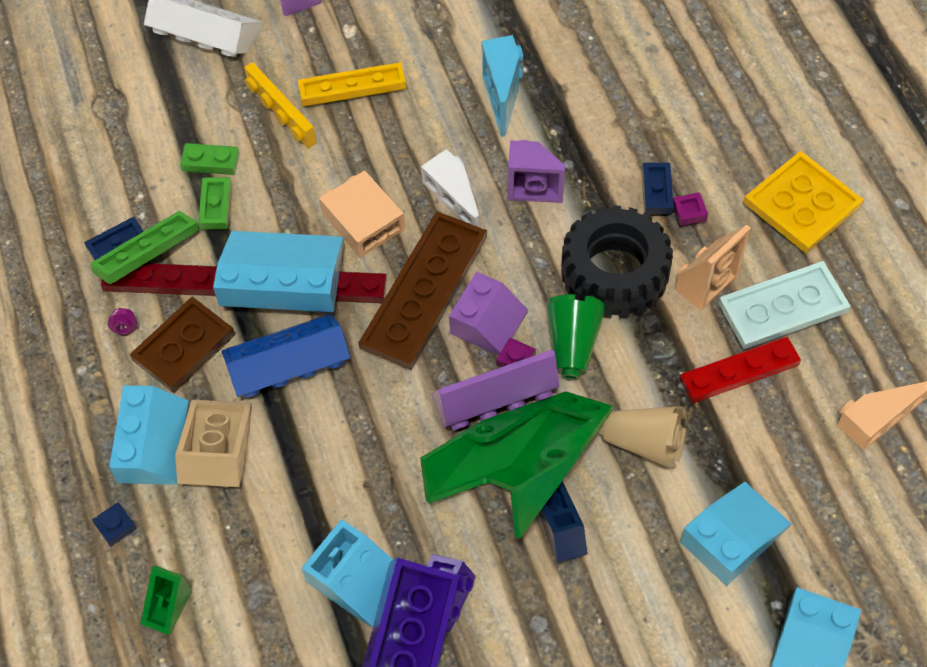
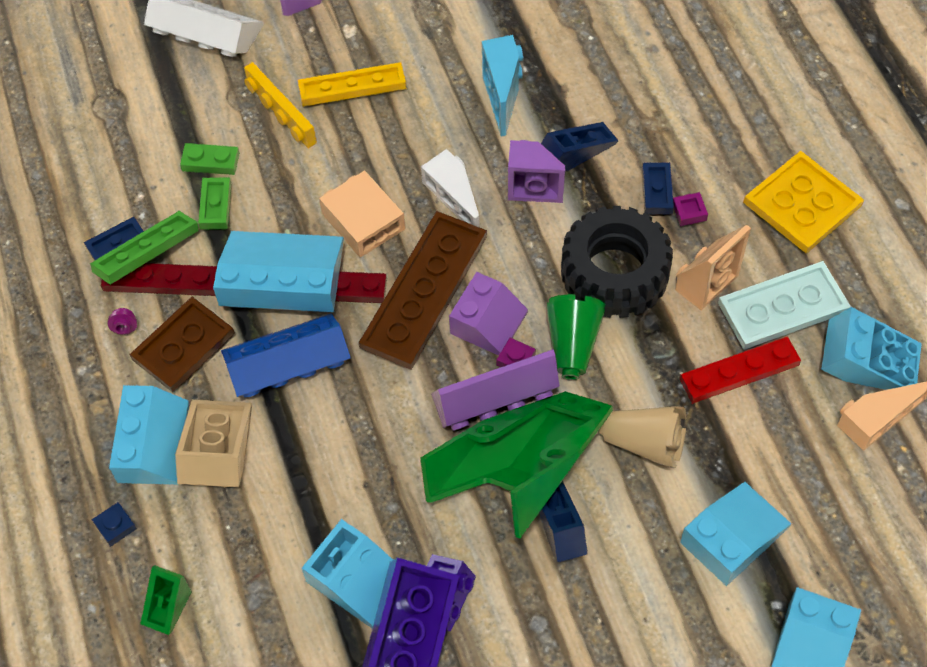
none -> dark blue slope [541,122,619,172]
none -> medium azure slope [821,307,922,390]

